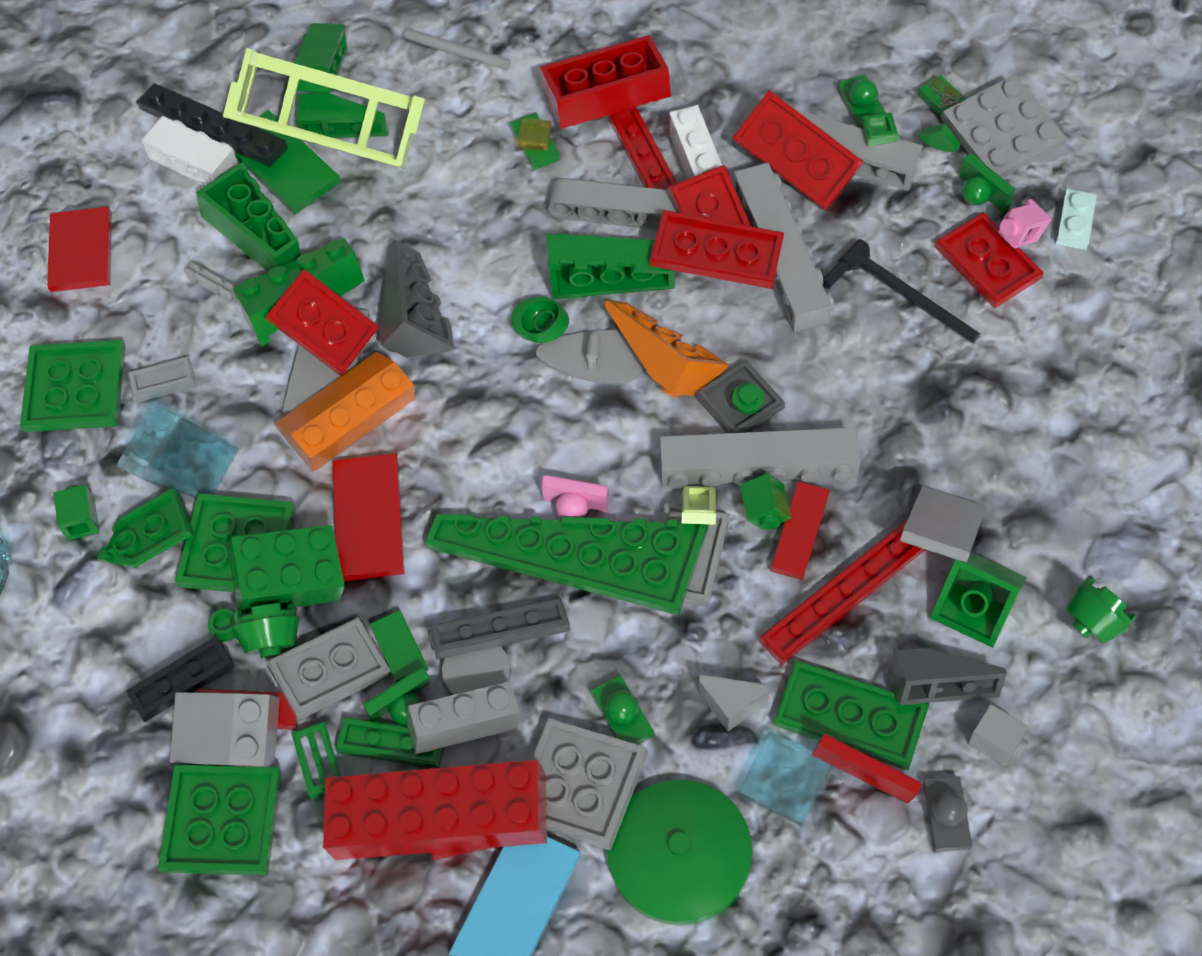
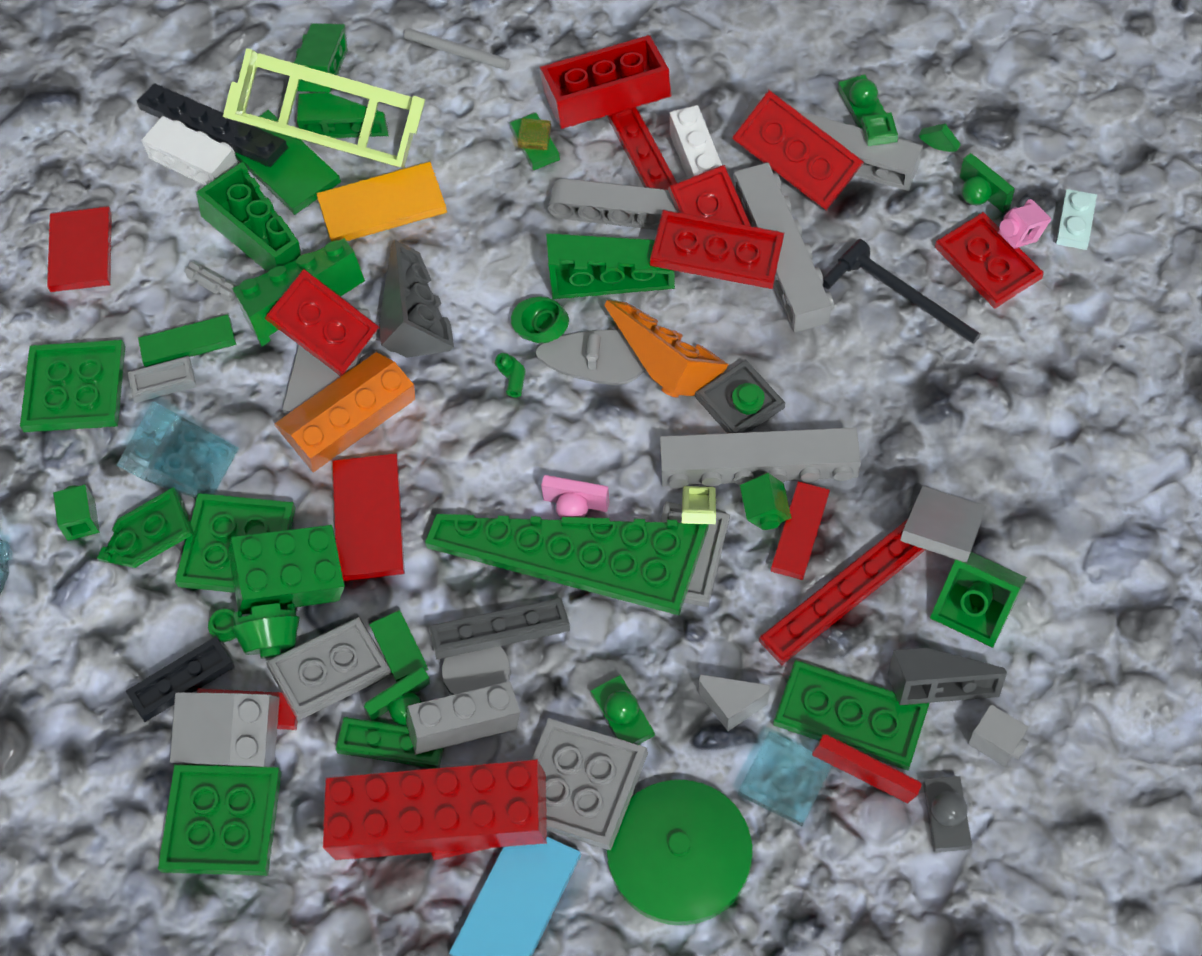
green tile [291,721,341,800] -> none
green tile [917,75,966,117] -> none
light grey plate [941,74,1067,178] -> none
green cone [1065,575,1137,644] -> none
none -> green tile [138,314,237,367]
none -> light orange tile [316,162,447,242]
none -> green arm [495,353,526,398]

